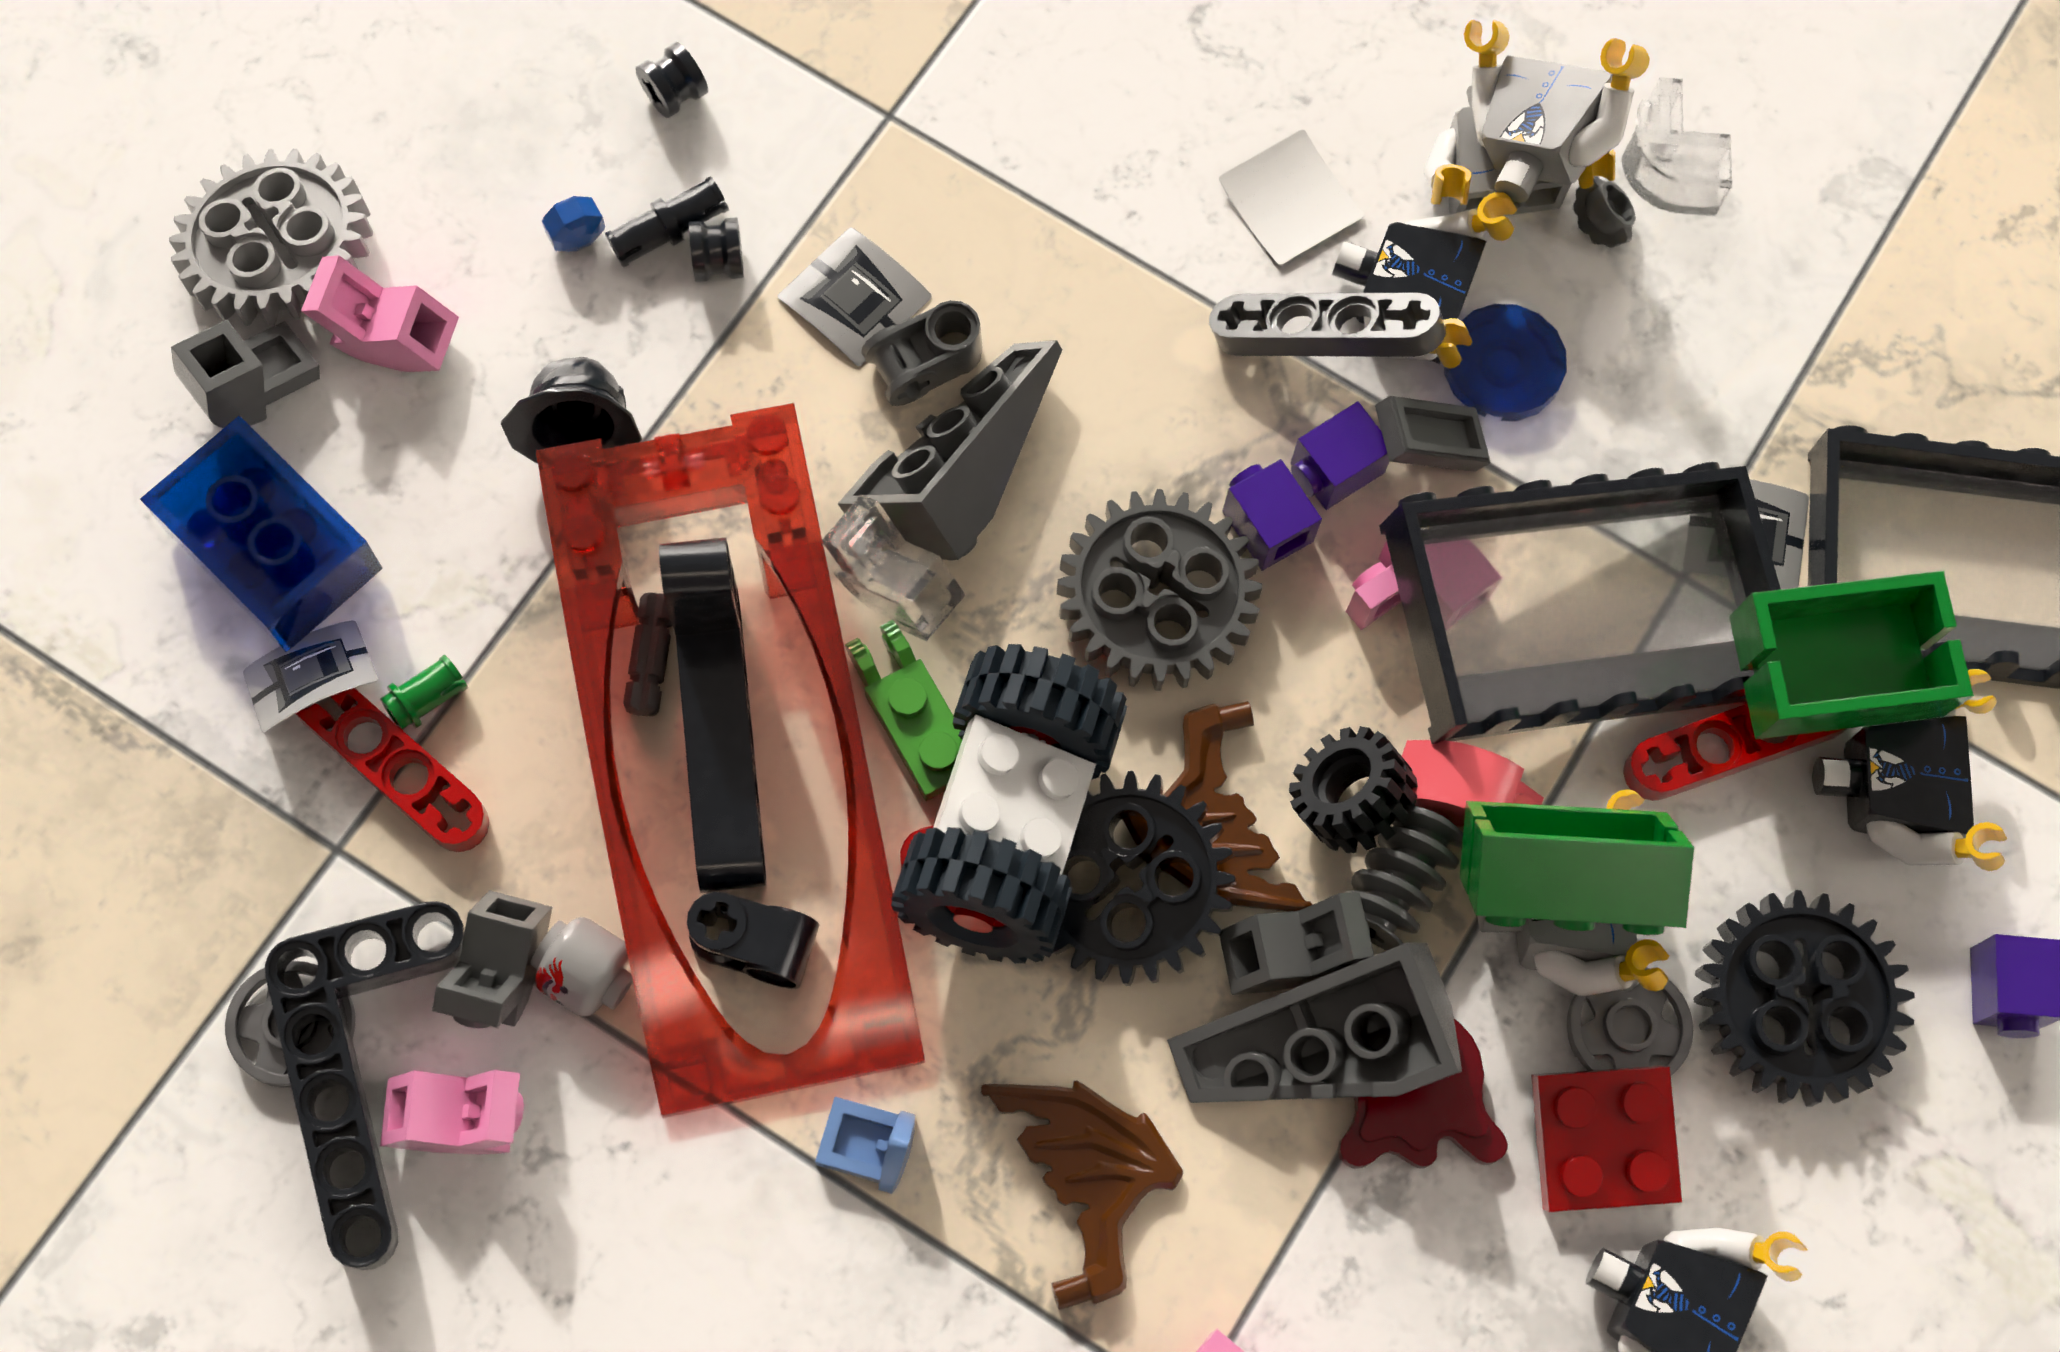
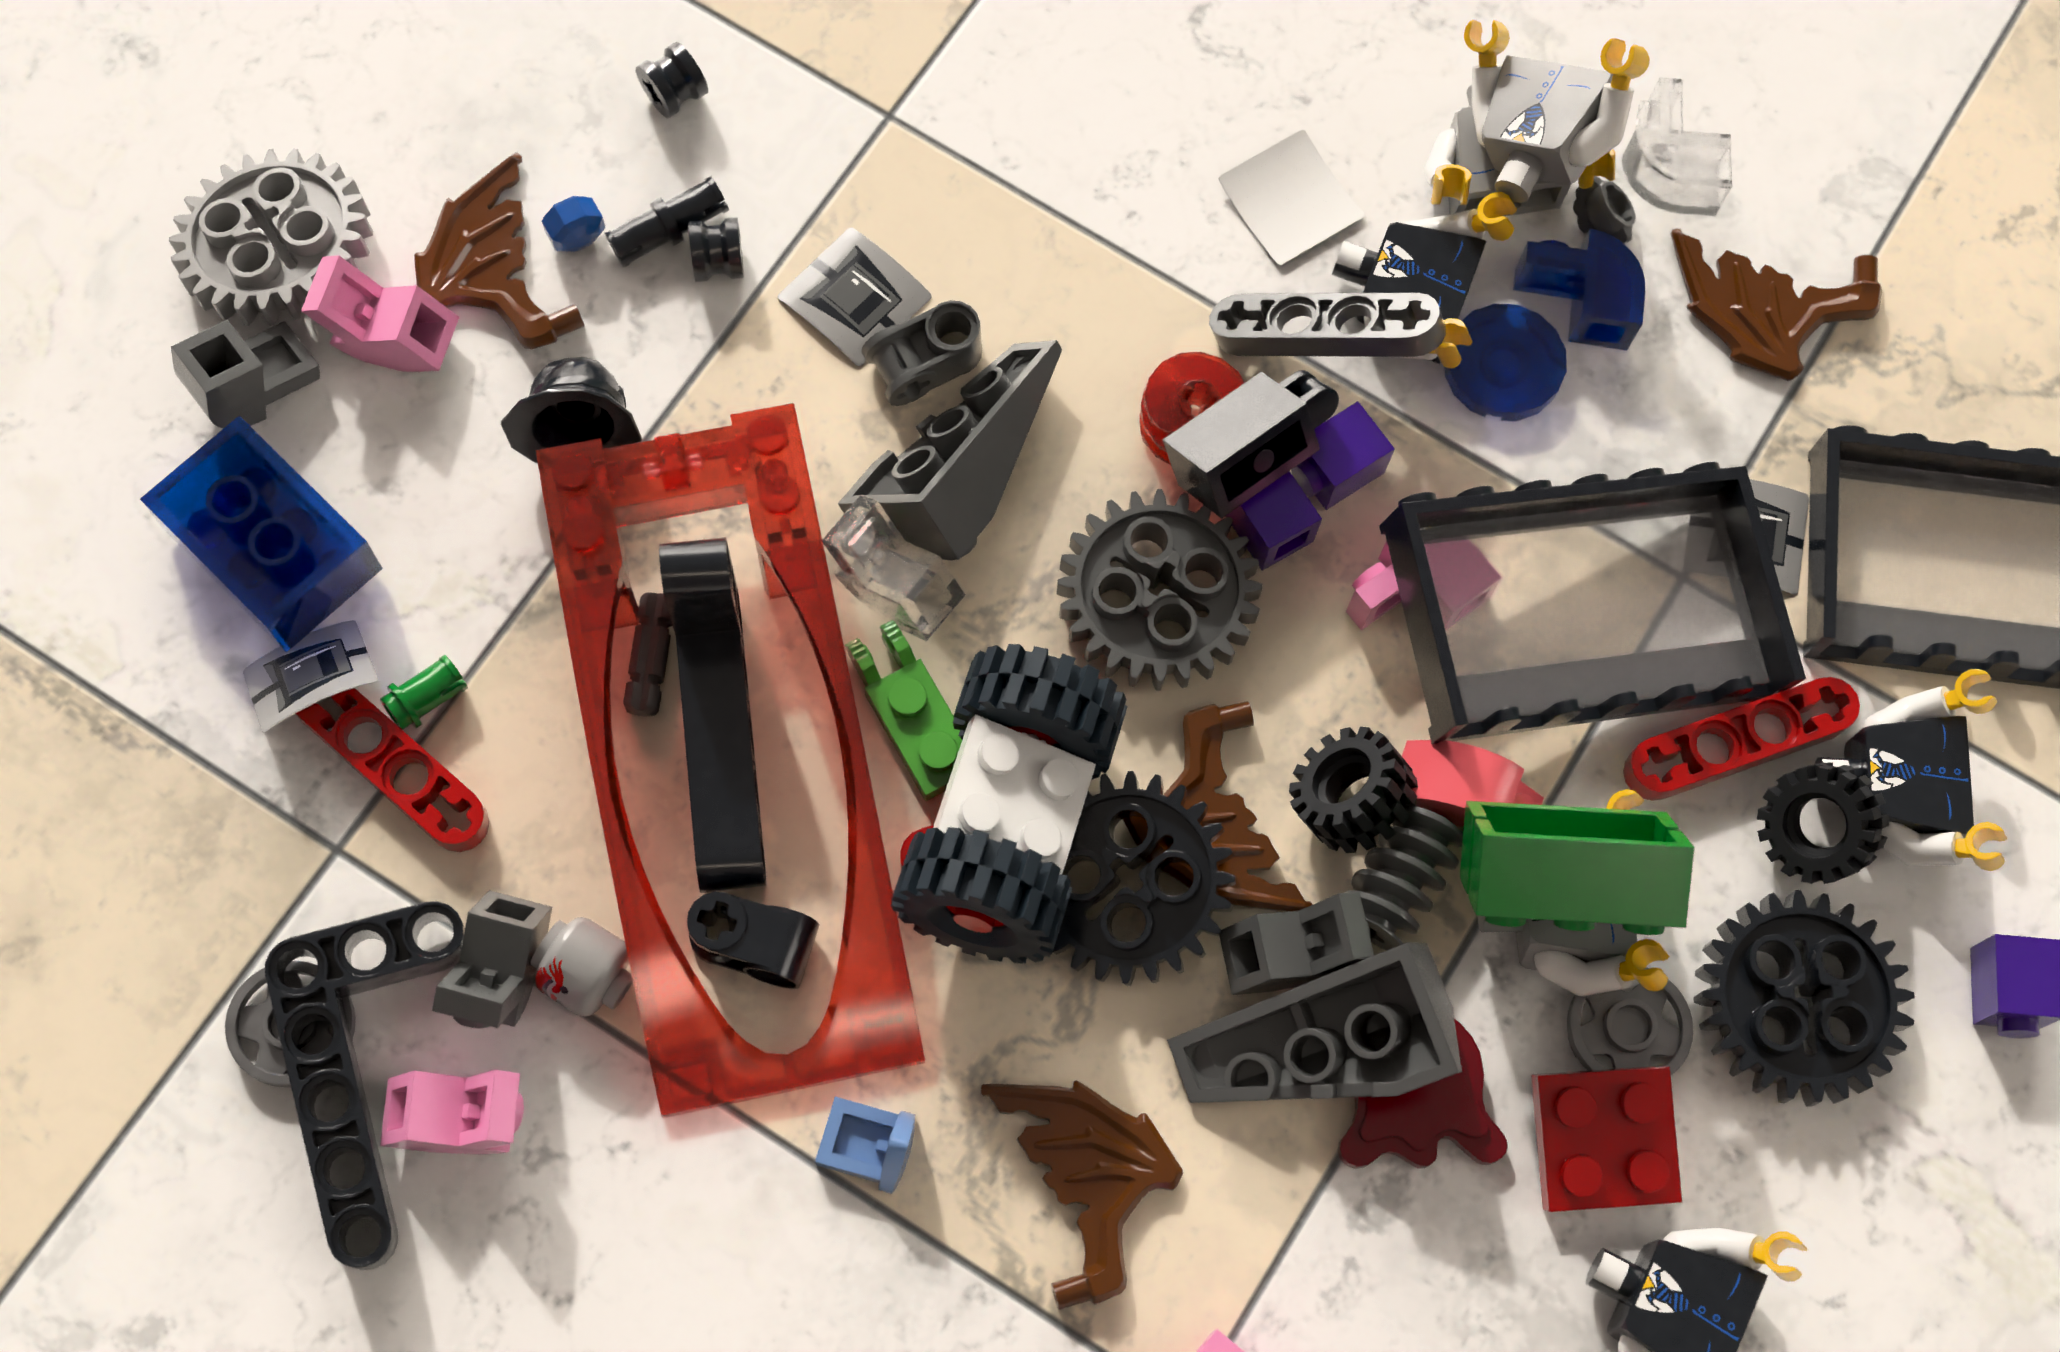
dark grey tile [1375,396,1491,472] -> none
green piece [1729,570,1974,739] -> none
none -> reddish brown animal [414,152,585,349]
none -> clear red piece [1139,352,1245,465]
none -> black brick [1163,370,1339,519]
none -> clear blue brick [1513,229,1645,351]
none -> reddish brown animal [1671,228,1882,381]
none -> black tyre [1757,762,1889,884]

